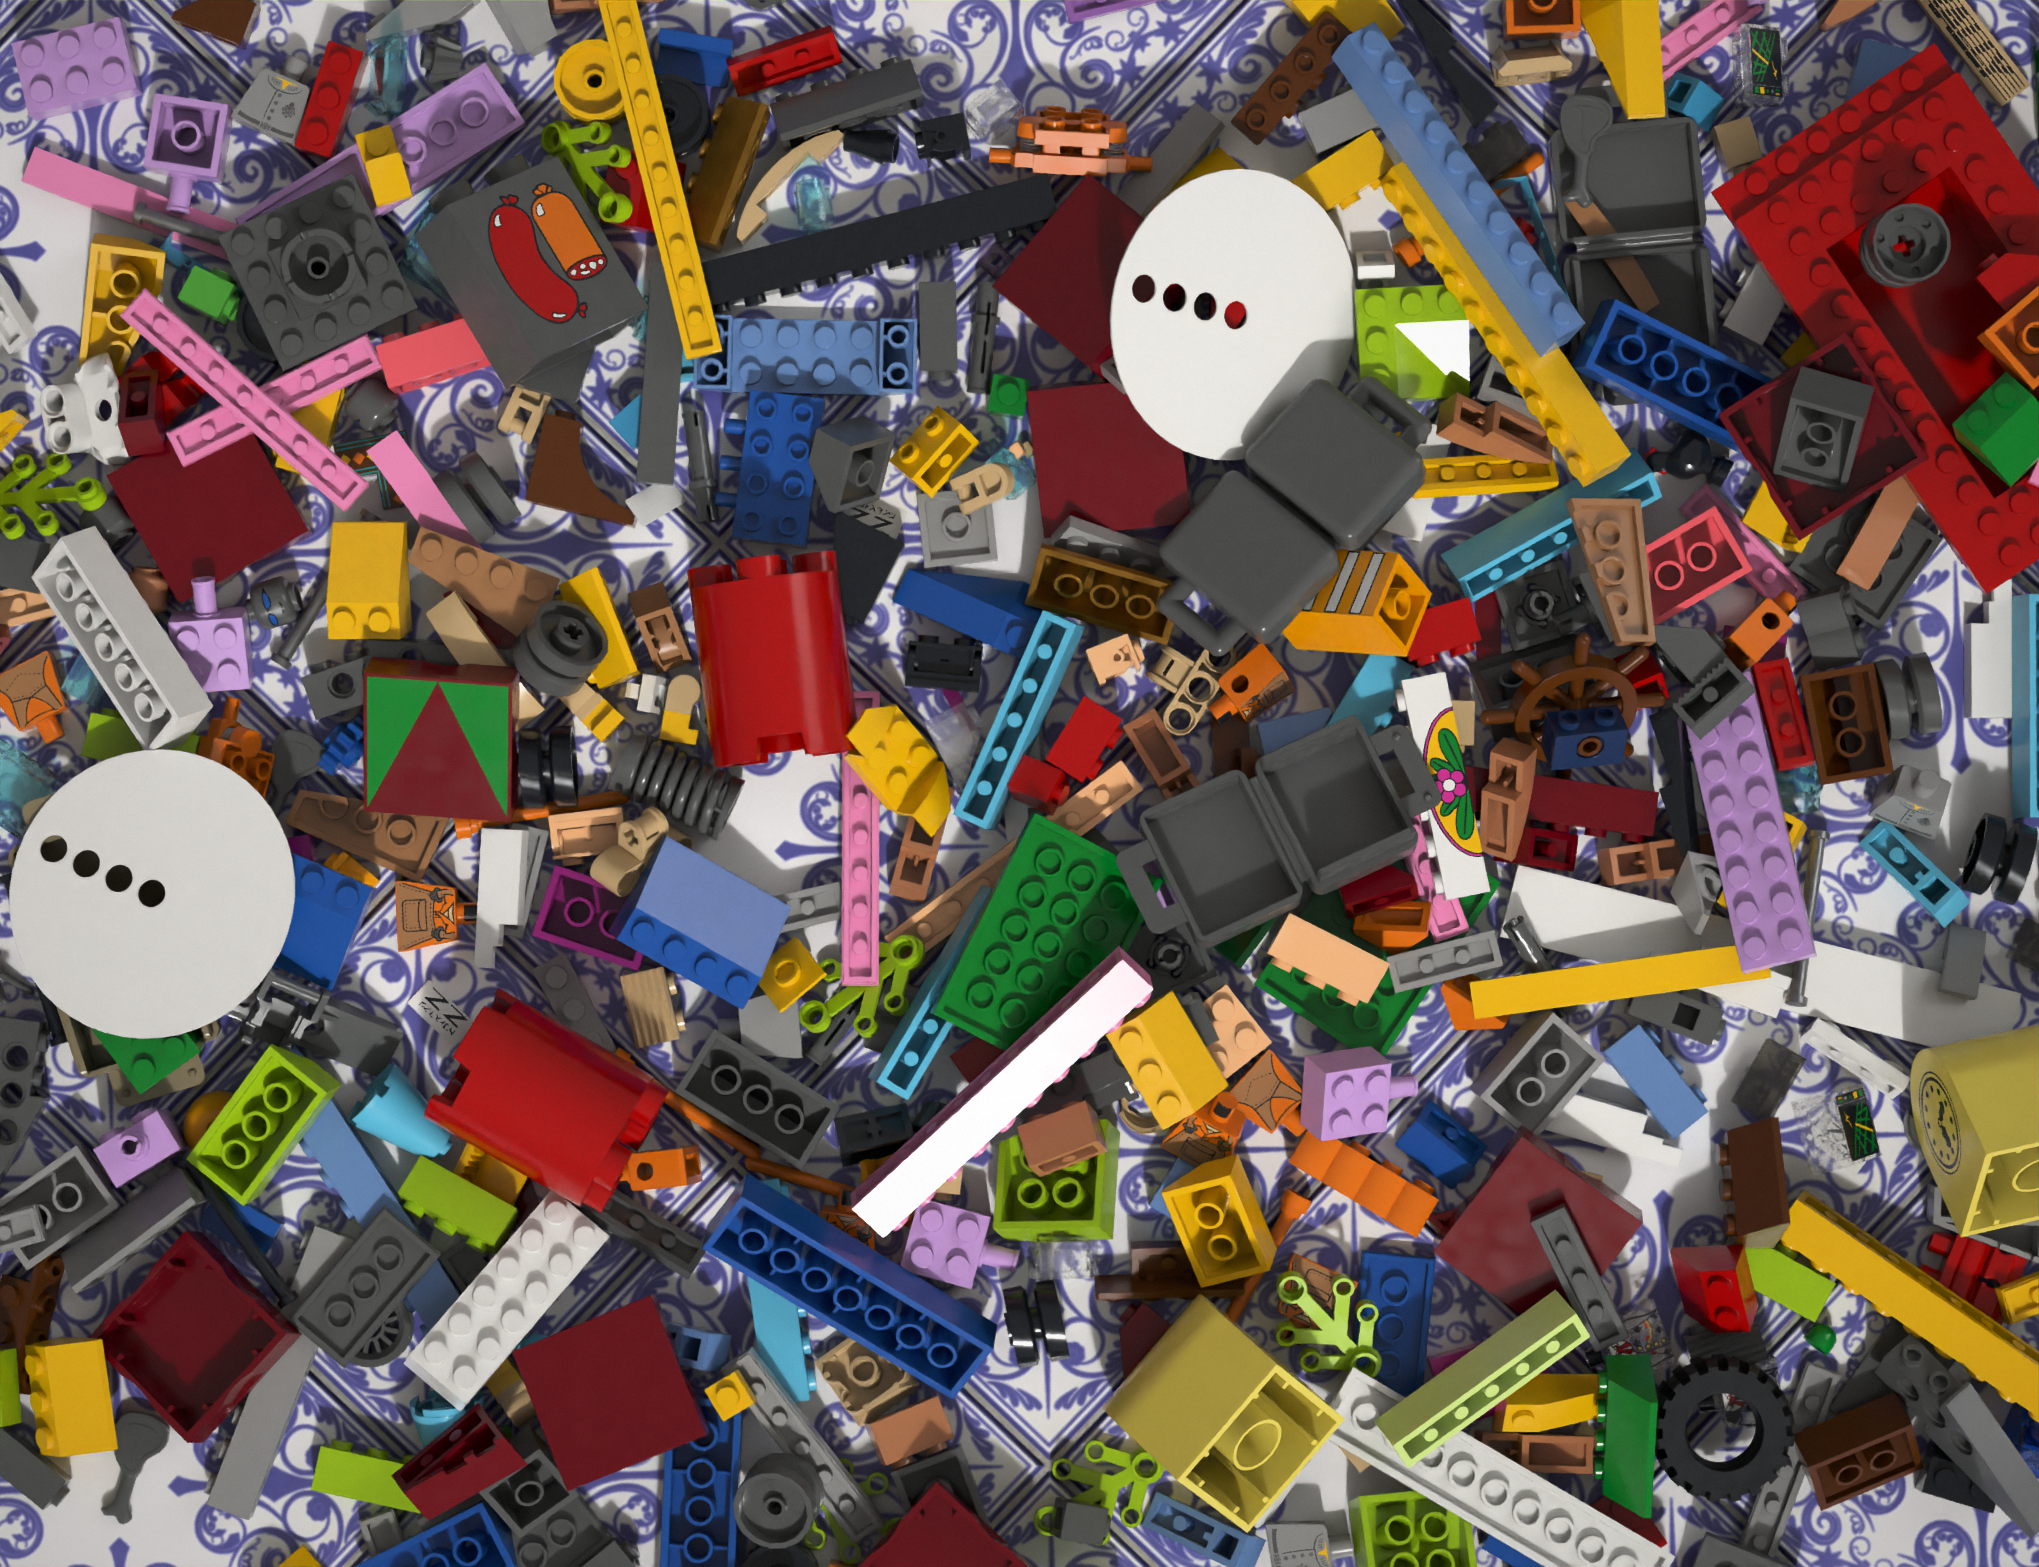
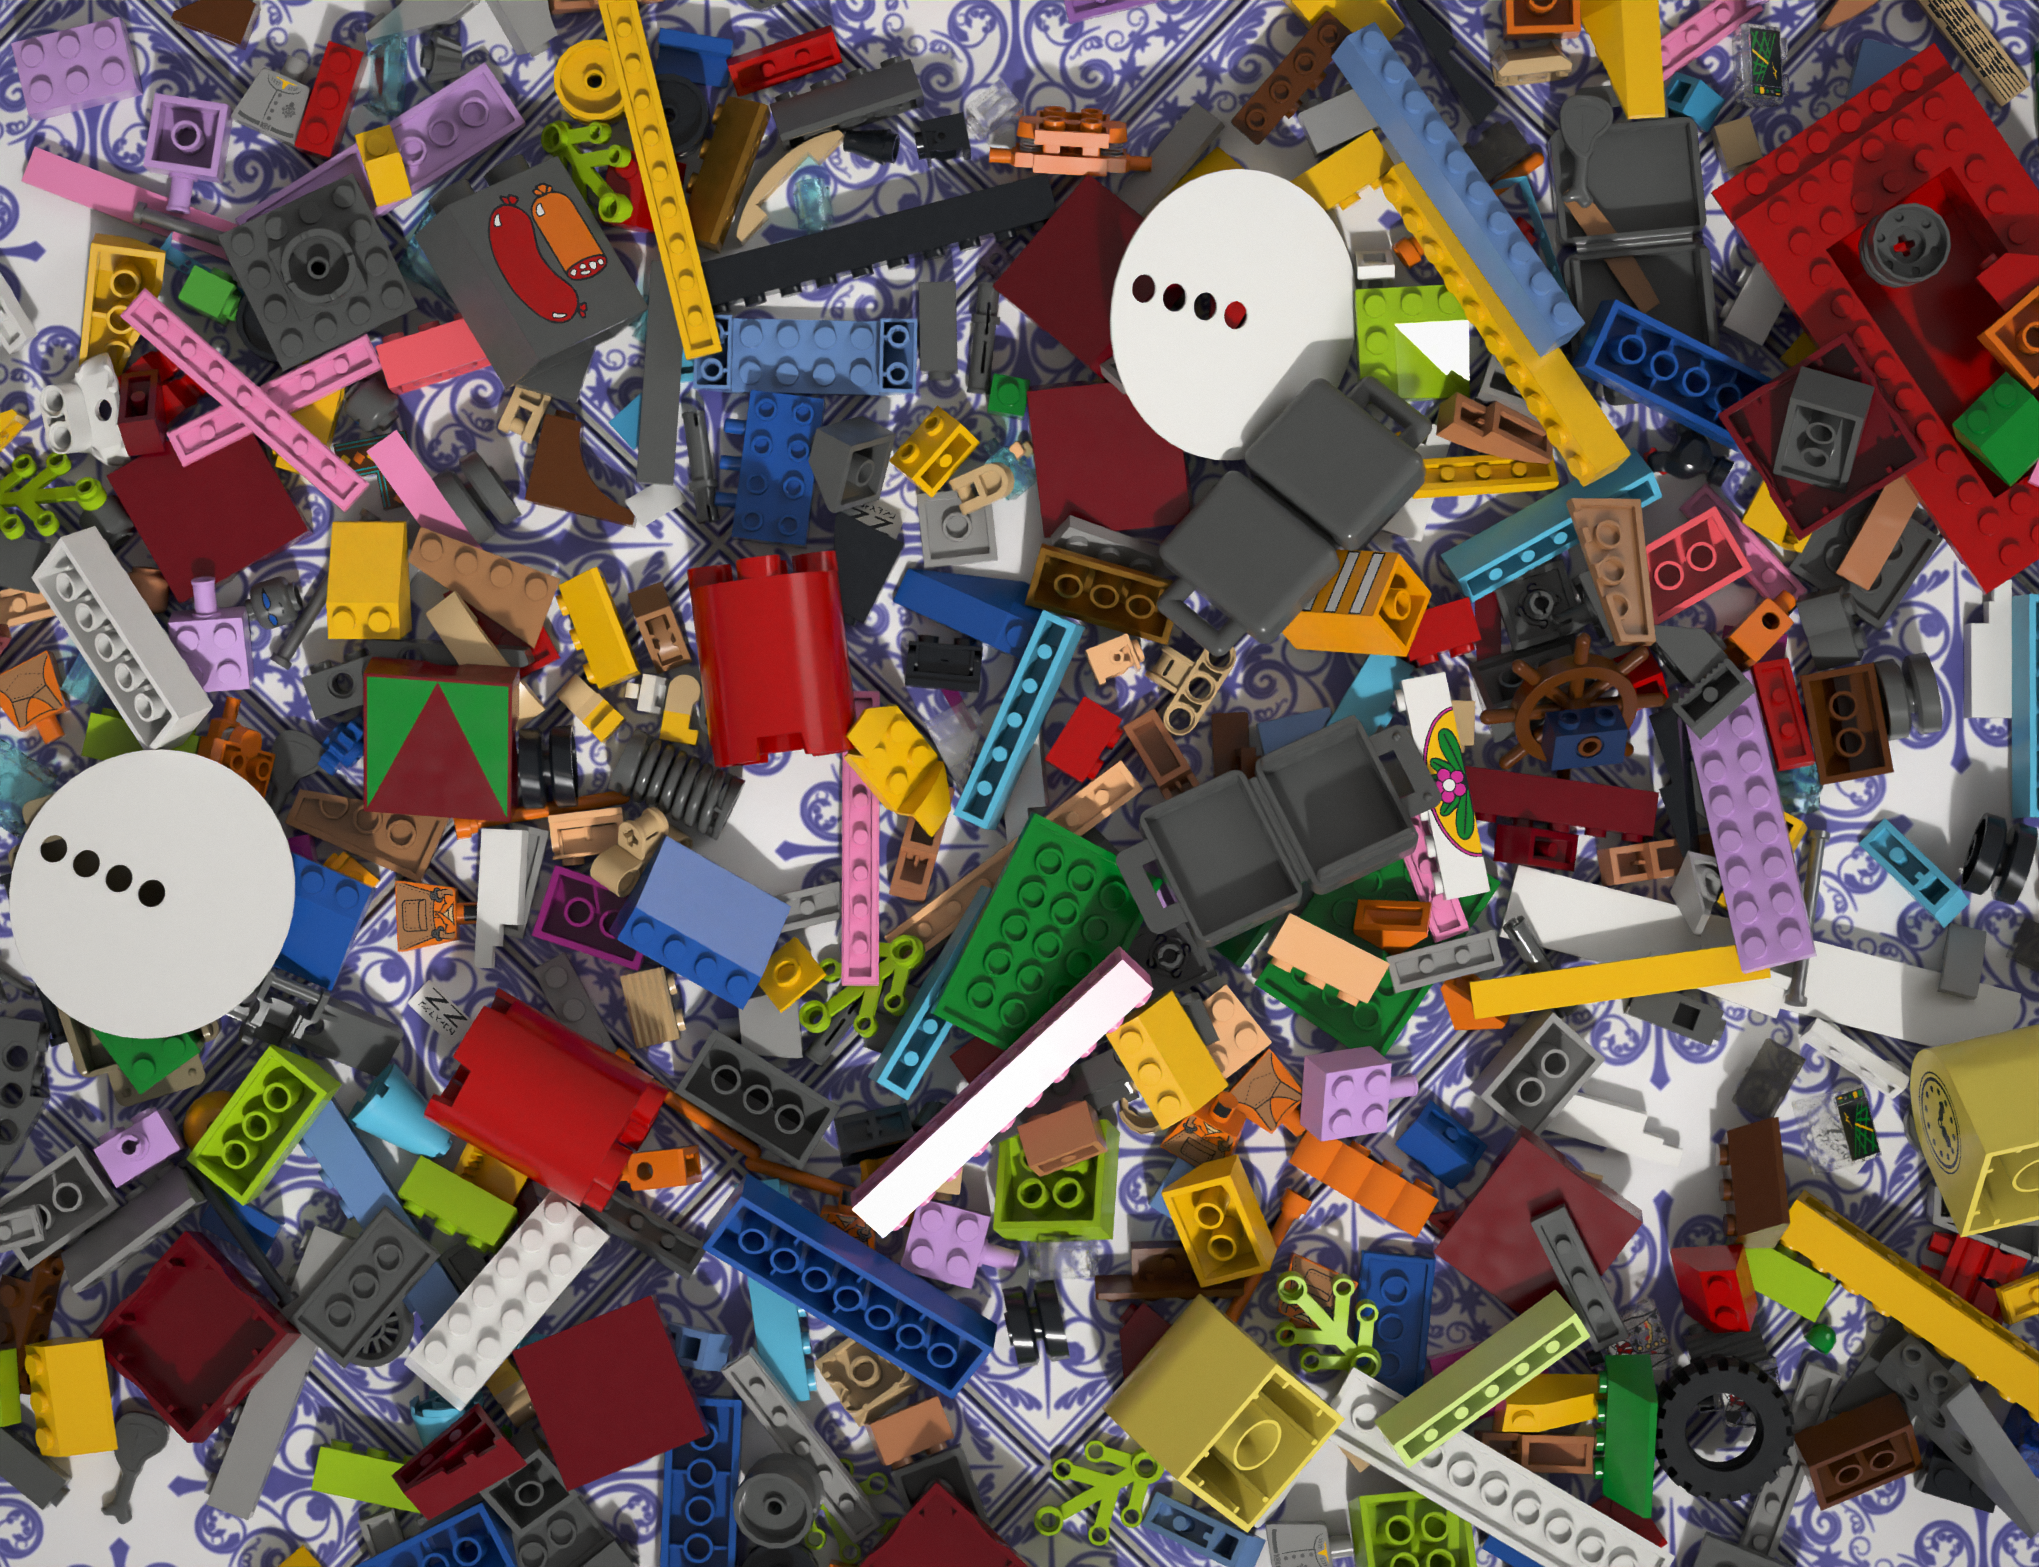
dark grey wheel [512,600,608,697] -> none
yellow plate [704,1369,758,1422] -> none
red brick [1007,754,1070,816] -> none
dark grey brick [1049,1497,1111,1546] -> none
orange torso [1208,643,1295,724] -> none
dark red slope [1338,865,1419,919] -> none
nougat slope [1479,737,1537,862] -> none
medium blue brick [1600,1024,1709,1139] -> none
light grey torso [1868,765,1952,841] -> none

